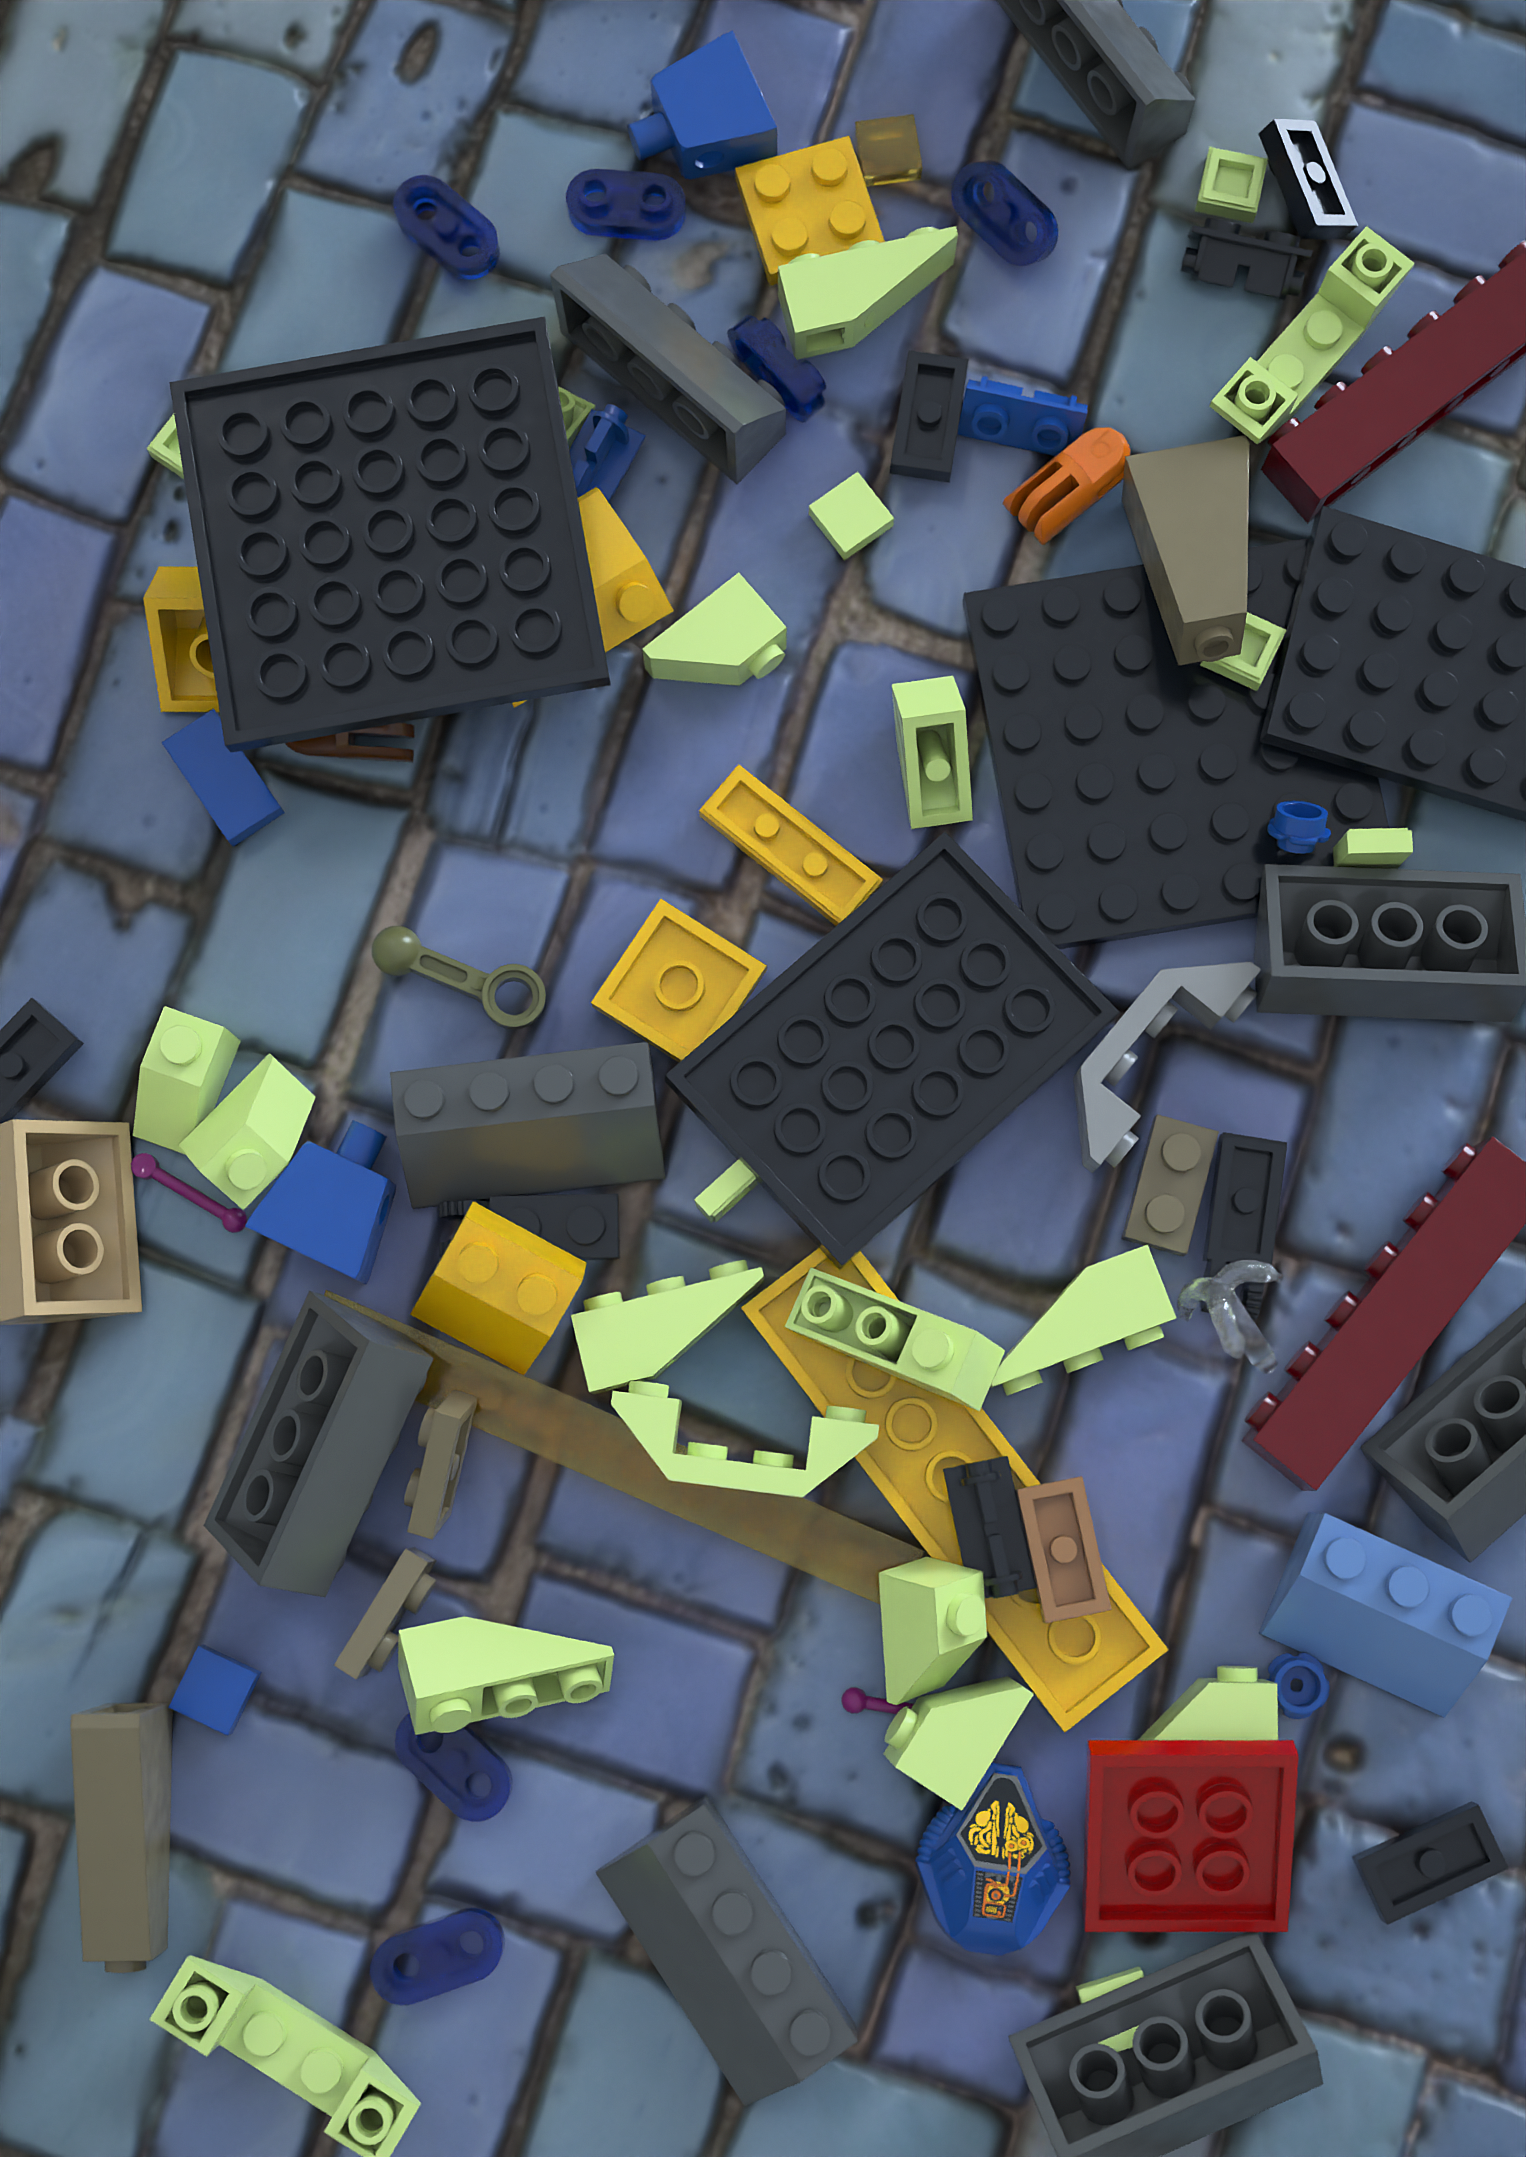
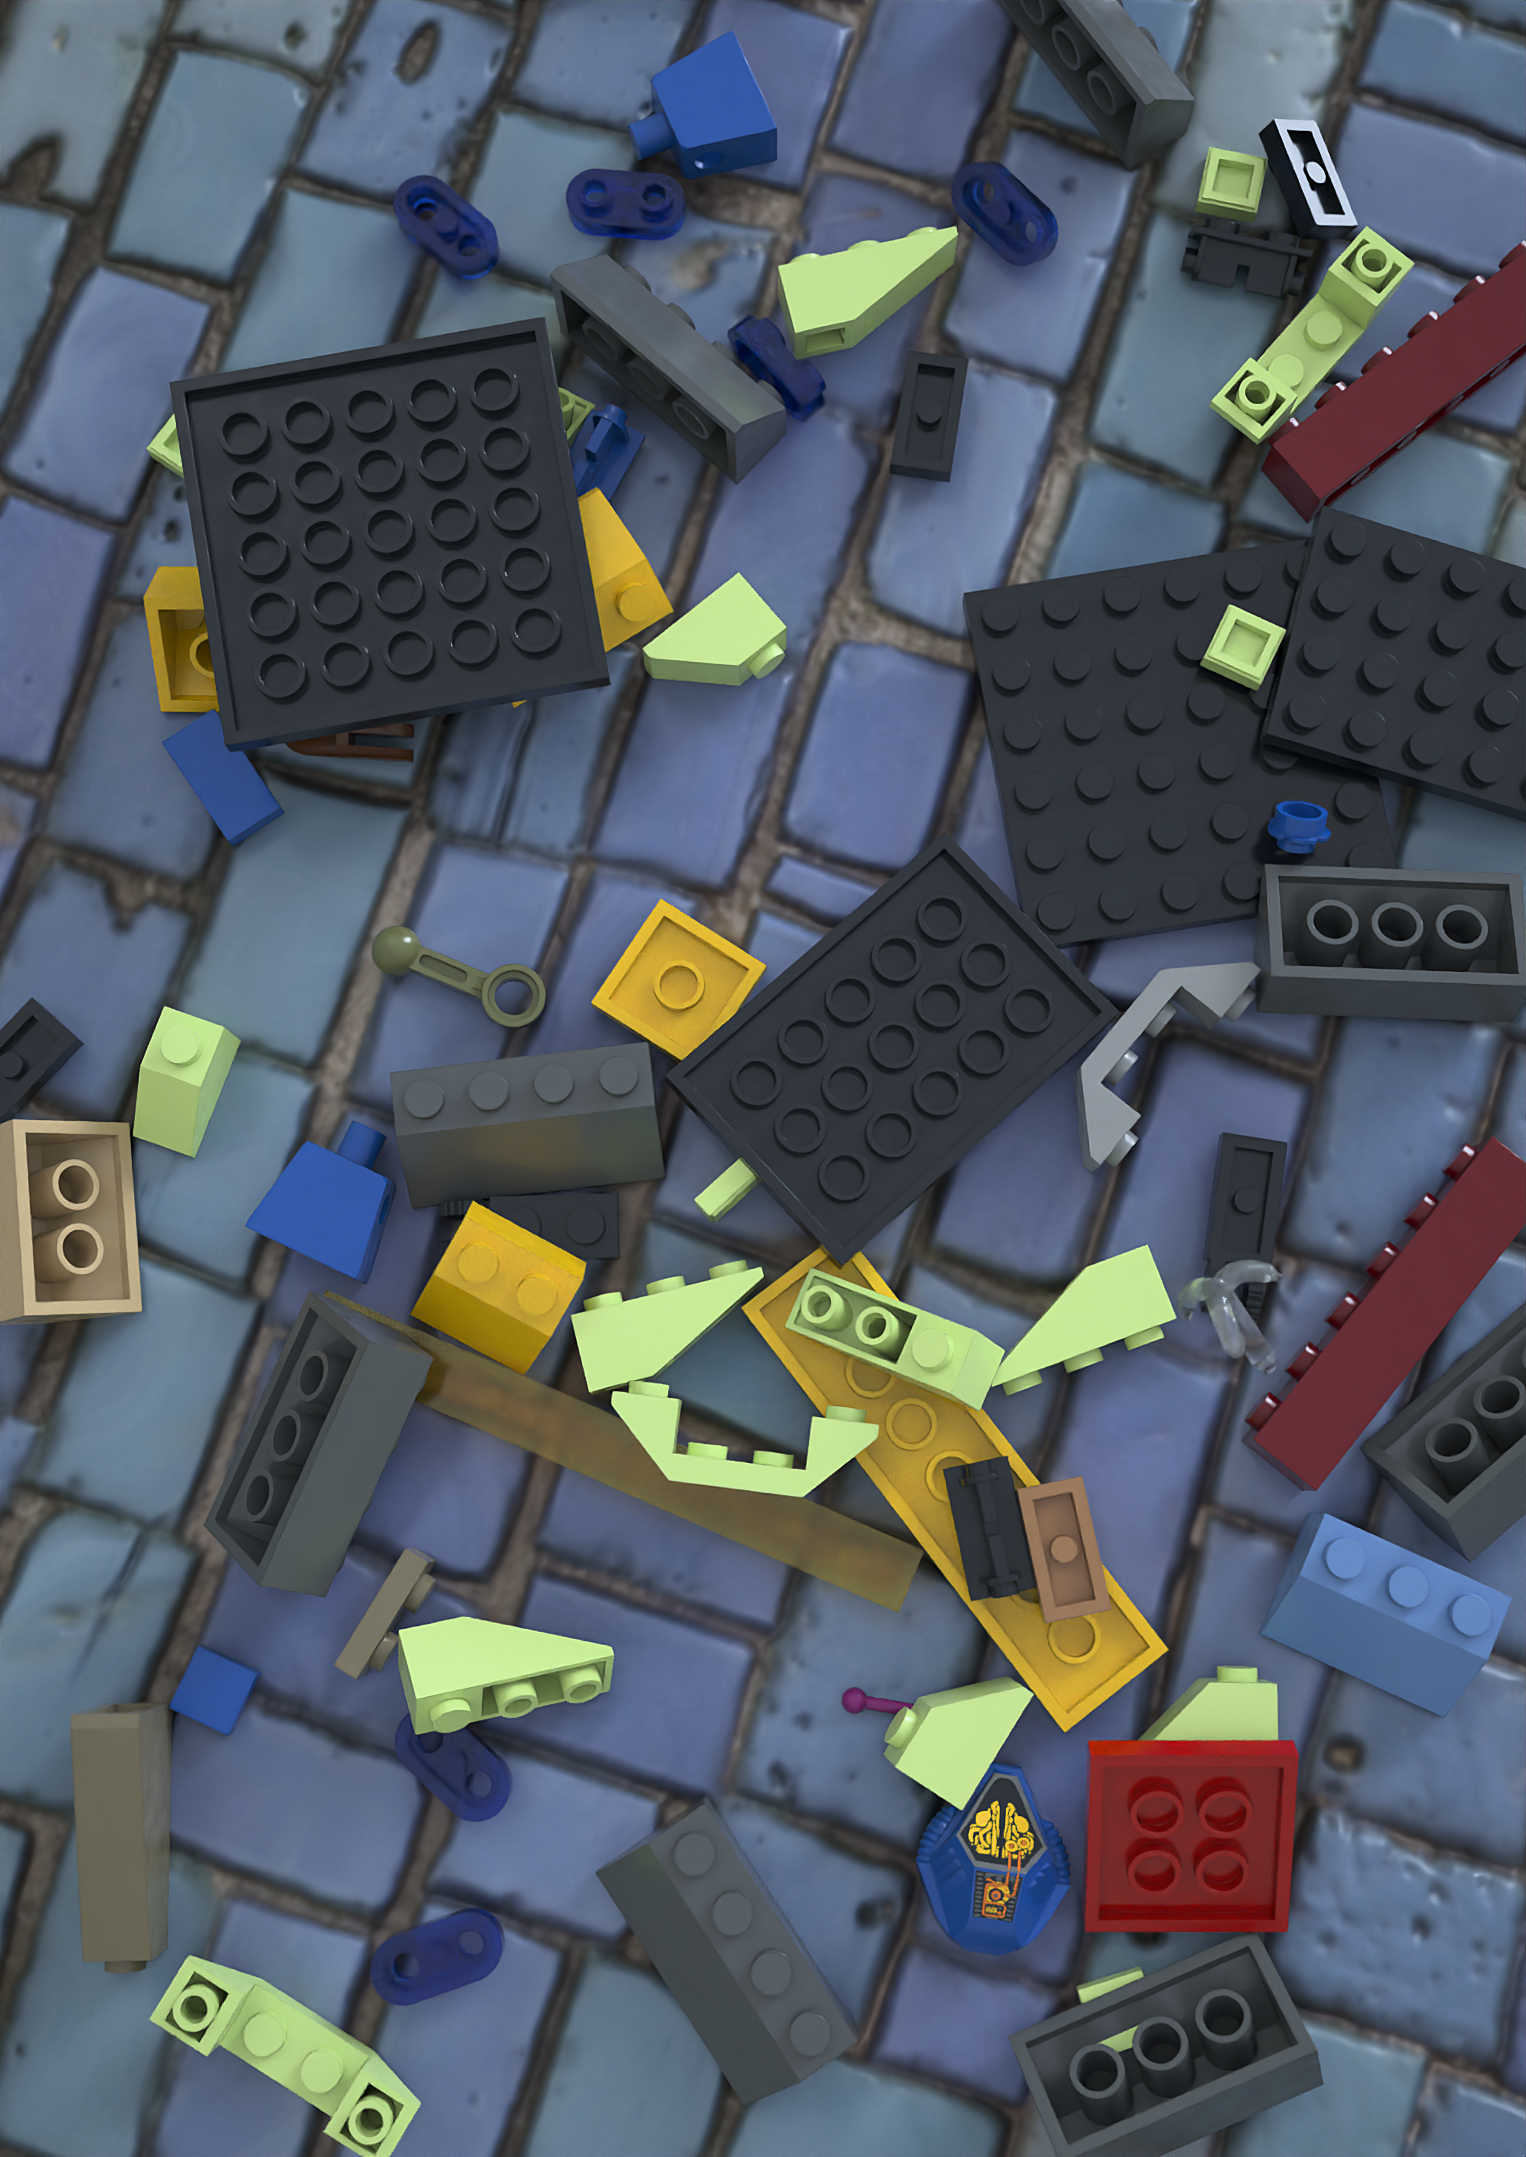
magenta hinge [131,1153,247,1233] -> none
yellowish green slope [179,1053,316,1210] -> none
dark tan plate [404,1389,478,1539] -> none
yellow tile [699,764,883,926] -> none
yellow plate [735,136,885,286] -> none
yellowish green tile [808,472,894,561] -> none
clear yellow tile [854,114,923,187] -> none
yellowish green slope [878,1556,987,1705] -> none
yellowish green slope [891,676,973,829] -> none
blue hinge [957,376,1088,456] -> none
orange arm [1002,427,1131,546] -> none
dark tan slope [1121,435,1249,665] -> none
dark tan plate [1121,1114,1219,1256] -> none
blue plate [1266,1653,1330,1719] -> none
yellowish green tile [1333,828,1413,869] -> none
black plate [1352,1801,1509,1925] -> none

